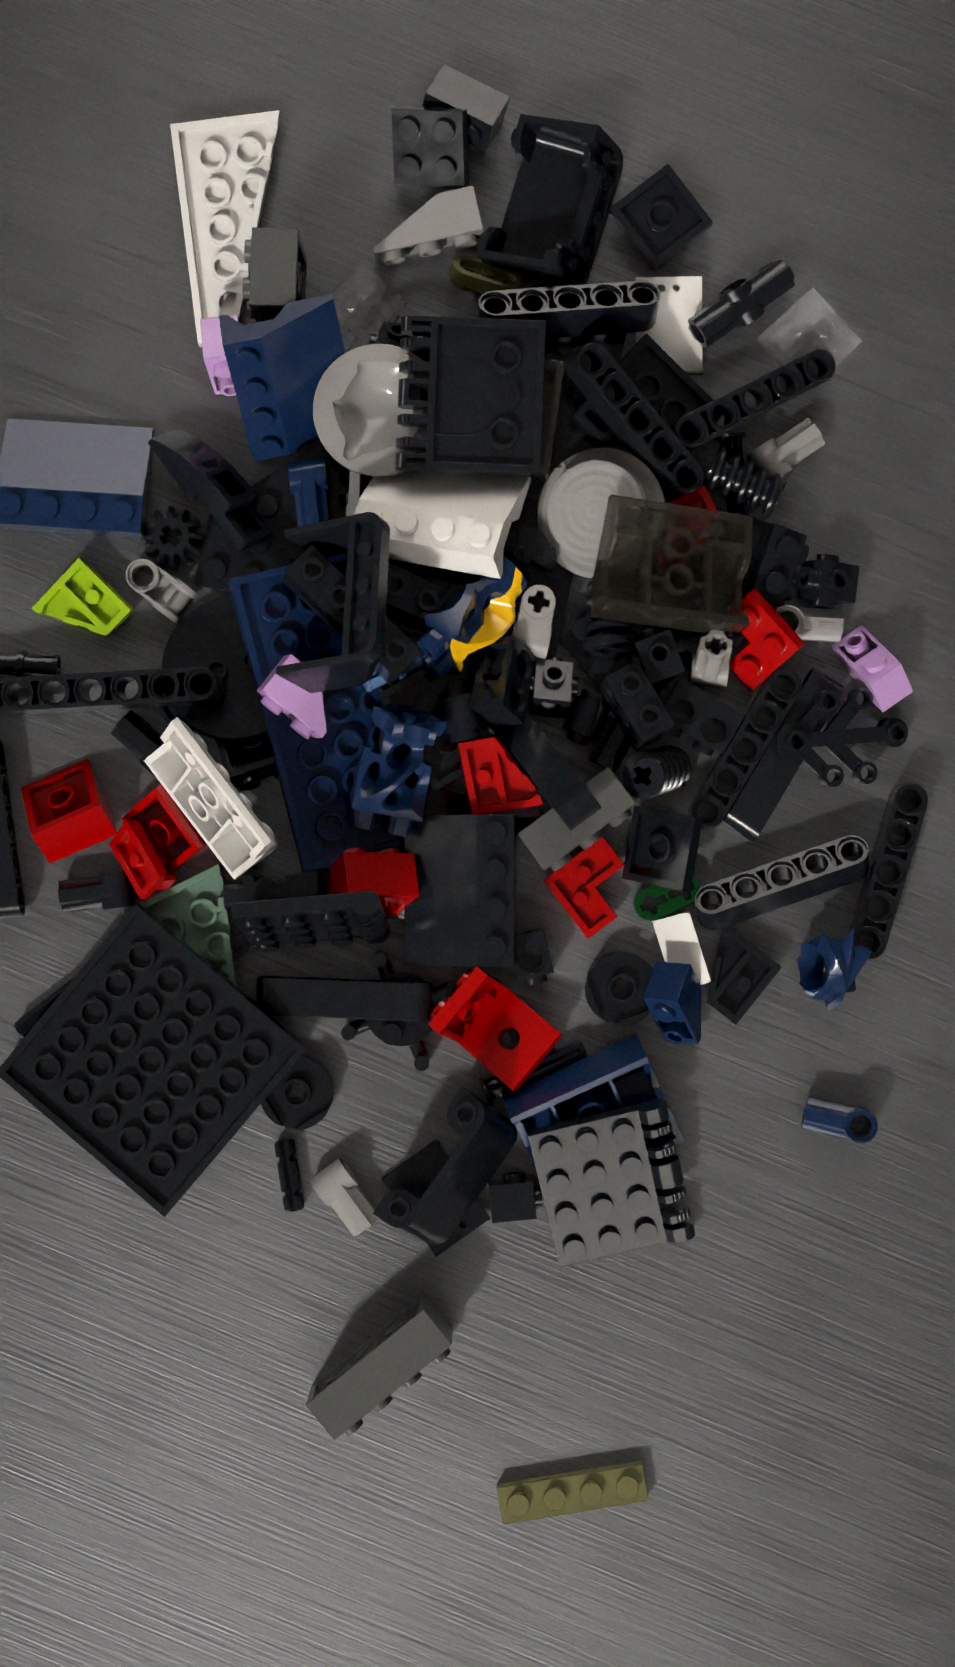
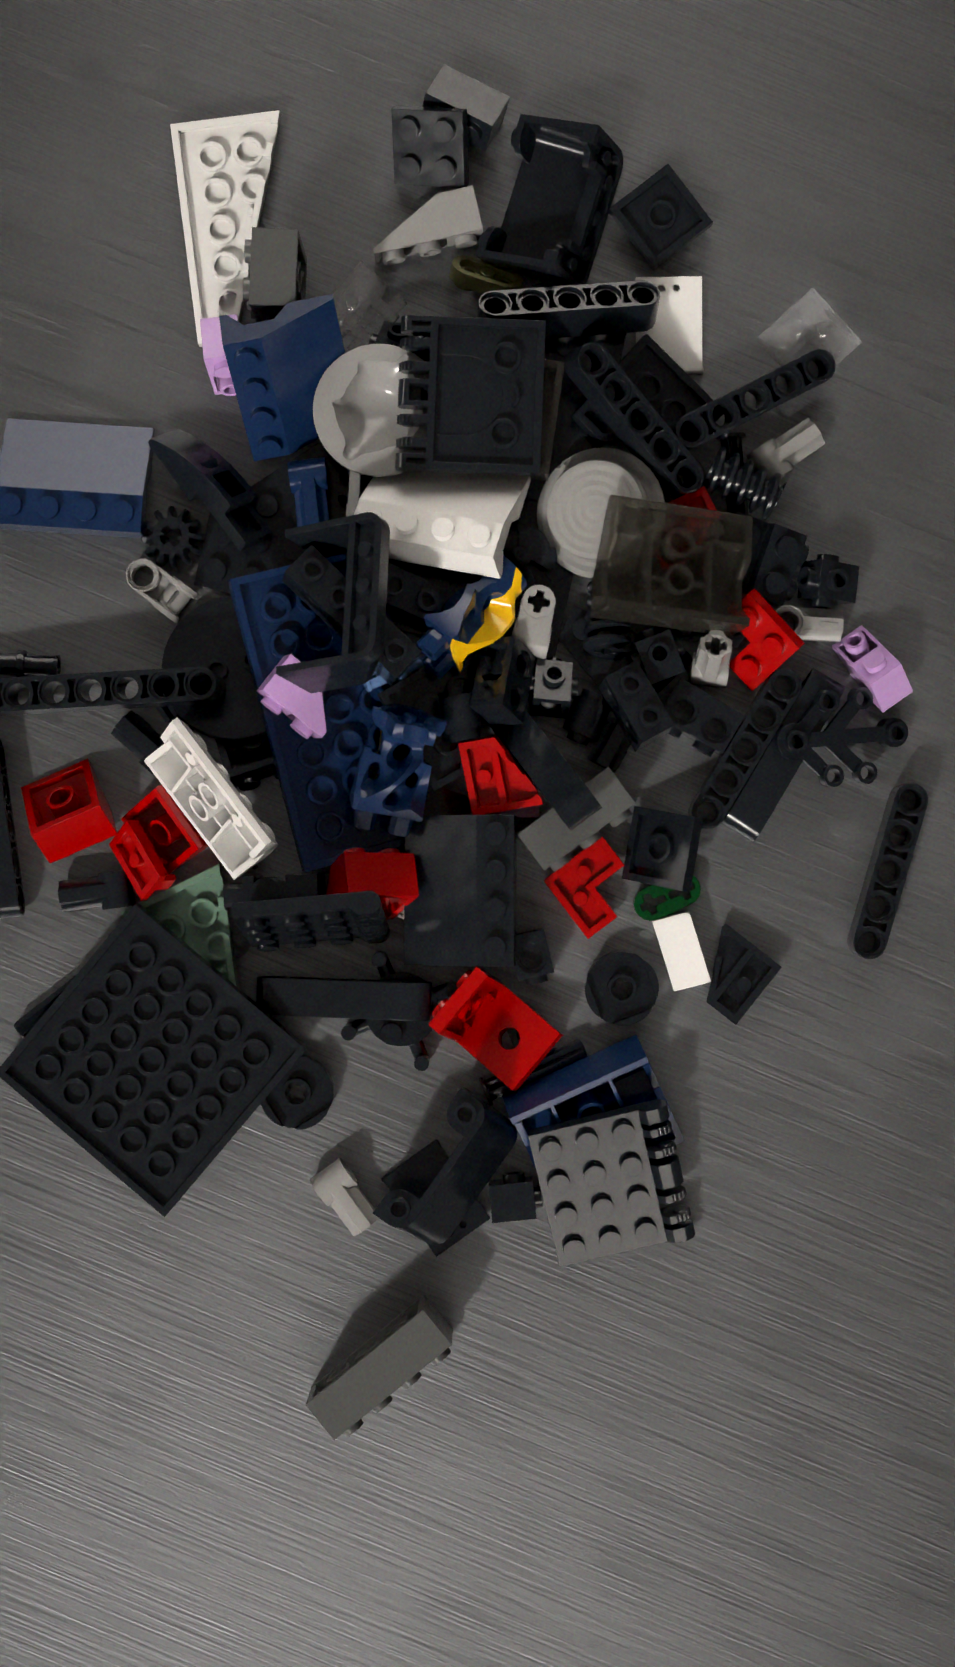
lime wing [32,558,135,636] -> none
black axle [274,1139,304,1212] -> none
olive plate [497,1460,648,1524] -> none
black piece [622,745,692,799] -> none
dark blue slope [643,961,701,1044] -> none
black piece [688,258,795,347] -> none
black beam [694,835,870,930] -> none
dark blue hair [797,926,872,1010] -> none
dark blue piece [801,1096,878,1143] -> none

